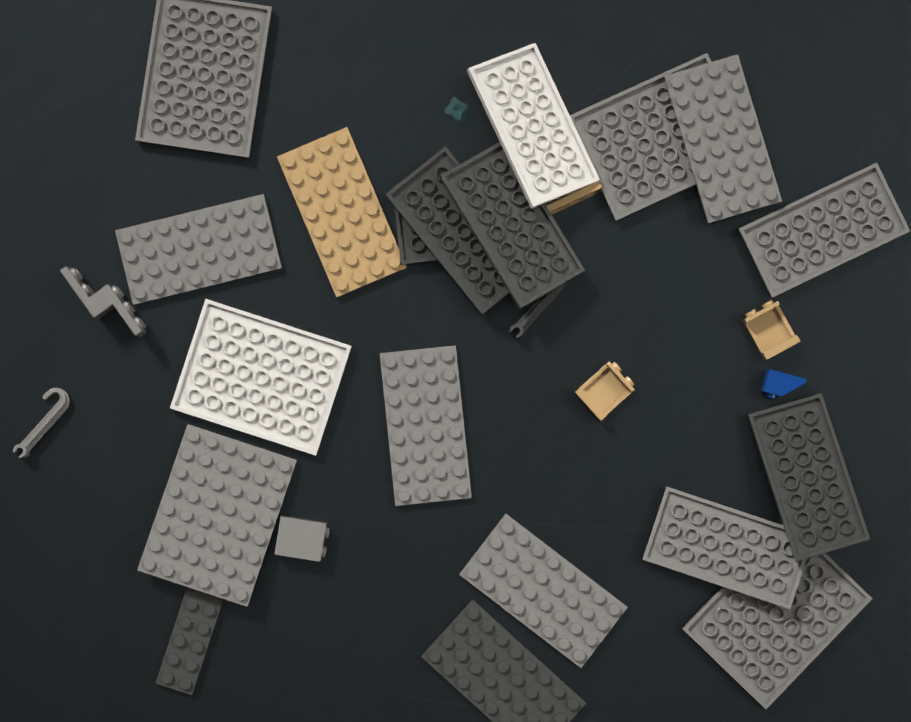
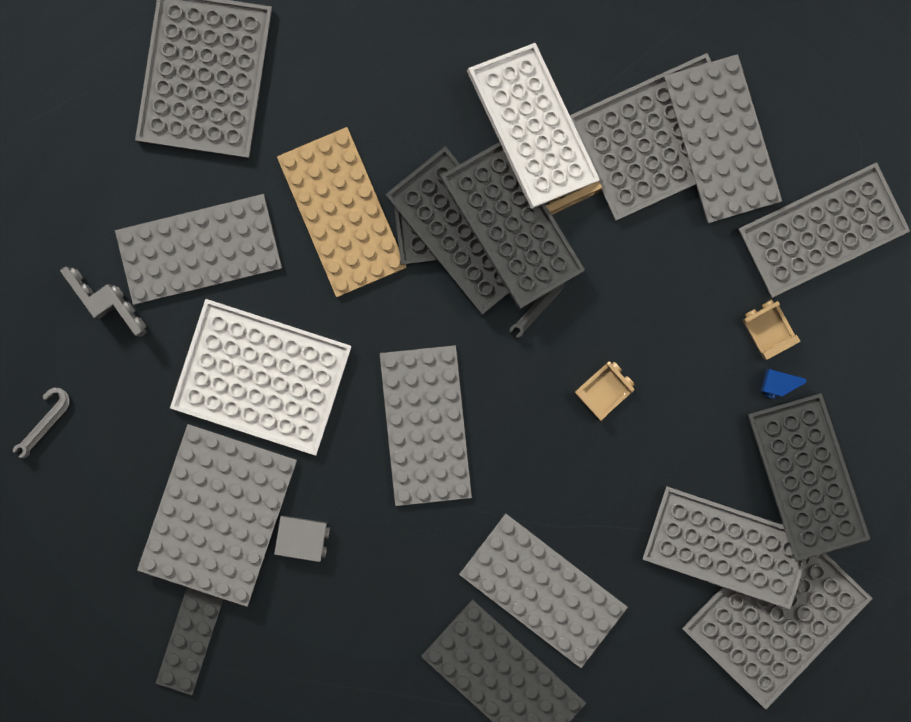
clear light blue plate [445,97,467,120] -> none

